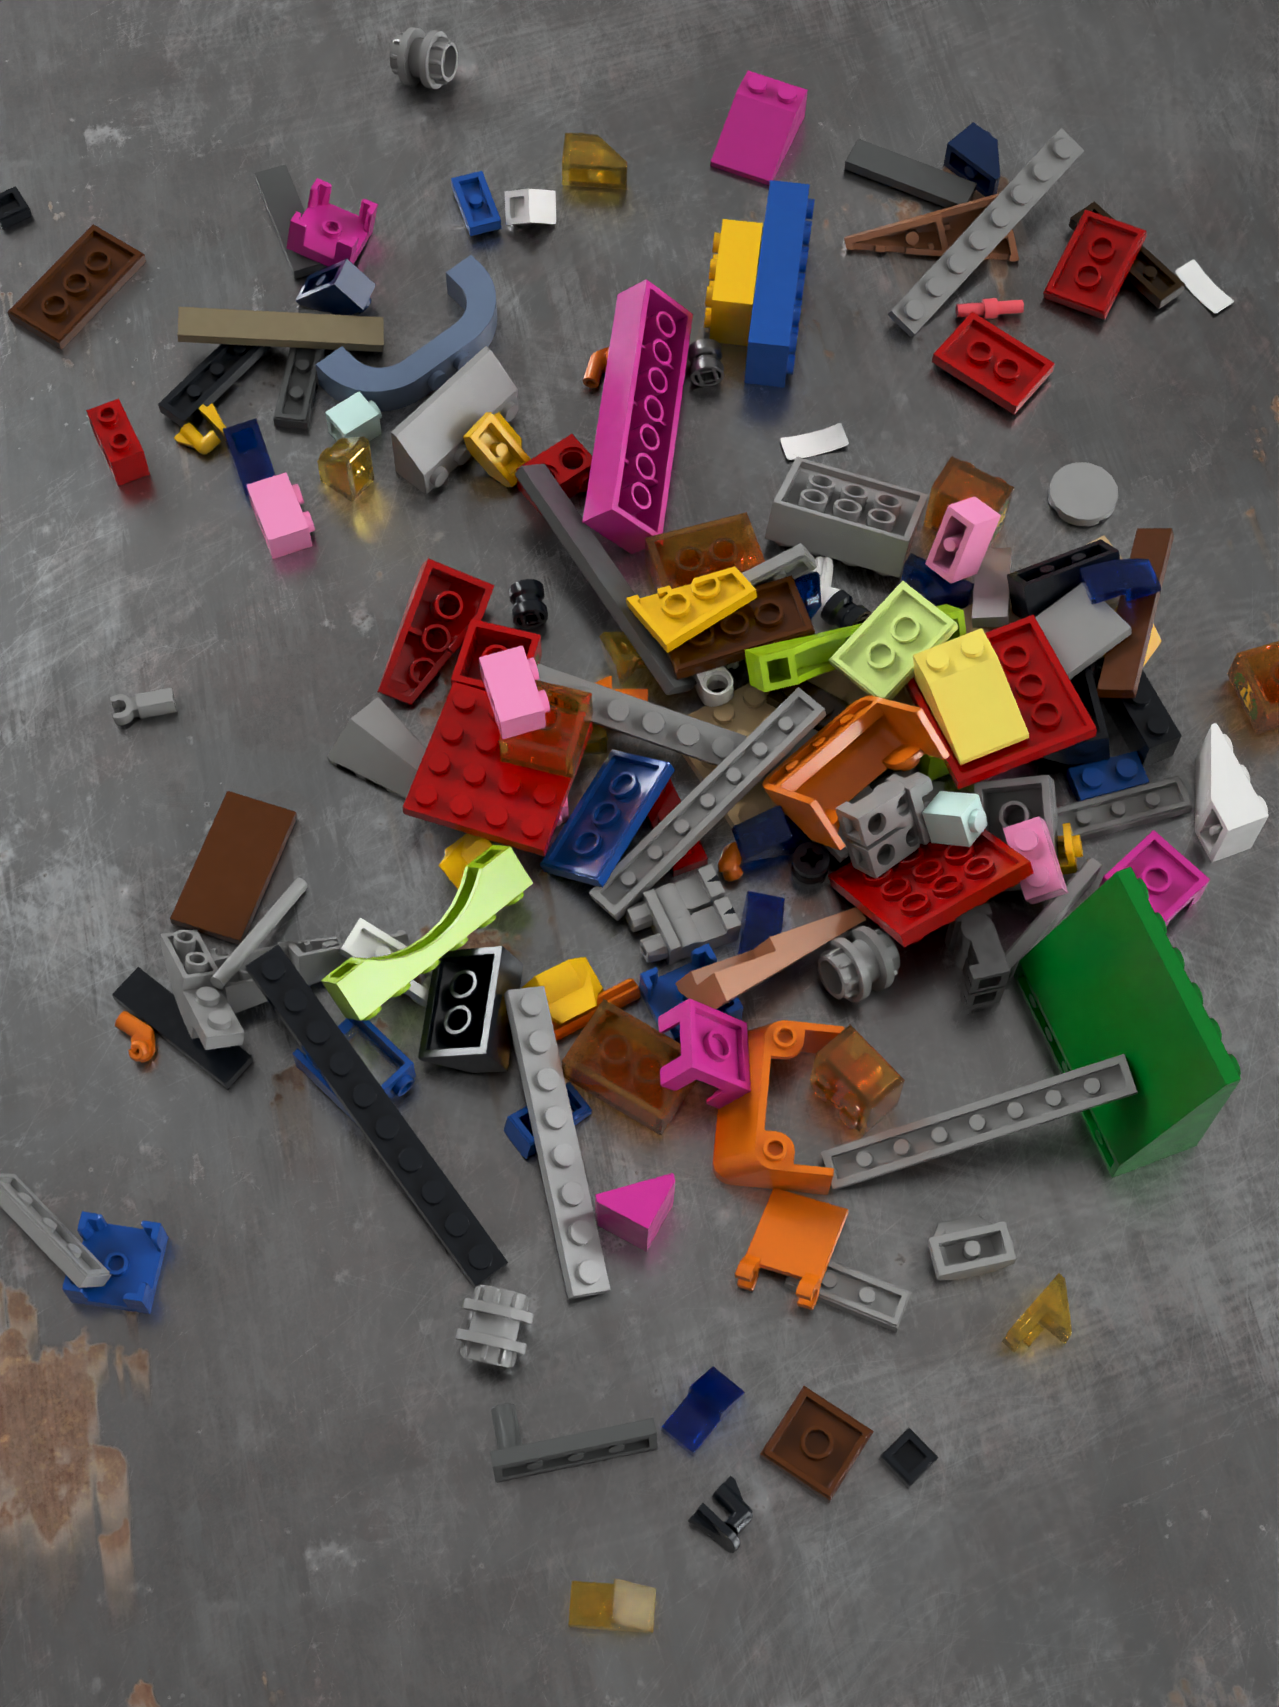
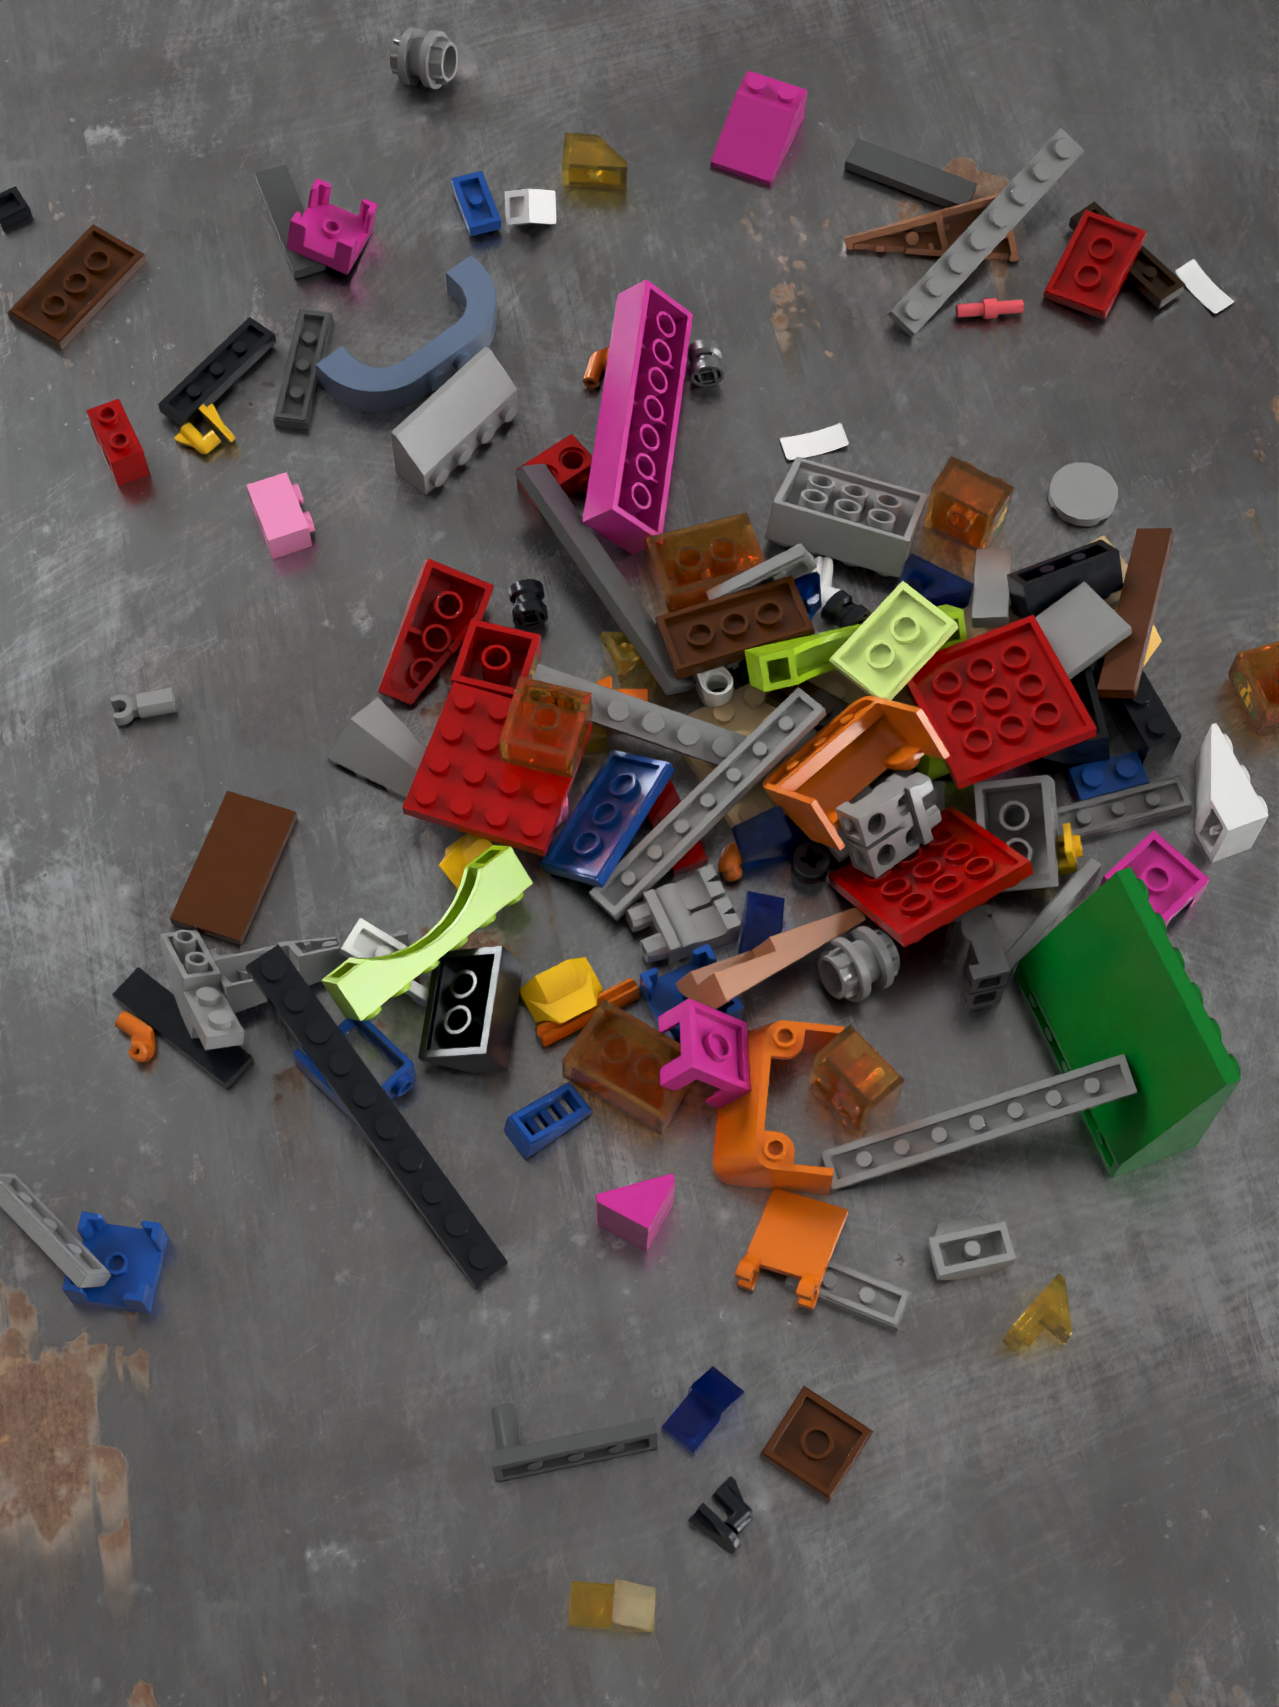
dark tan tile [177,307,384,352] -> none
light grey bar [210,878,308,989] -> none
clear blue slope [222,418,276,496] -> none
dark blue slope [295,259,376,315] -> none
clear yellow slope [317,436,375,502] -> none
light aqua brick [325,391,382,454] -> none
light grey piece [455,1284,534,1368] -> none
yellow slope [463,412,531,487] -> none
bright pink brick [479,645,550,740] -> none
light grey plate [504,986,611,1299] -> none
yellow wing [626,566,757,653] -> none
yellow brick [704,219,763,346] -> none
blue brick [744,180,815,388] -> none
black tile [879,1428,939,1489] -> none
light yellow slope [913,628,1029,765] -> none
light aqua brick [922,791,988,847] -> none
bright pink brick [925,496,1001,584] -> none
red plate [932,312,1055,415] -> none
dark blue slope [943,122,1000,197] -> none
bright pink brick [1003,816,1068,905] -> none
clear blue slope [1079,558,1161,604] -> none

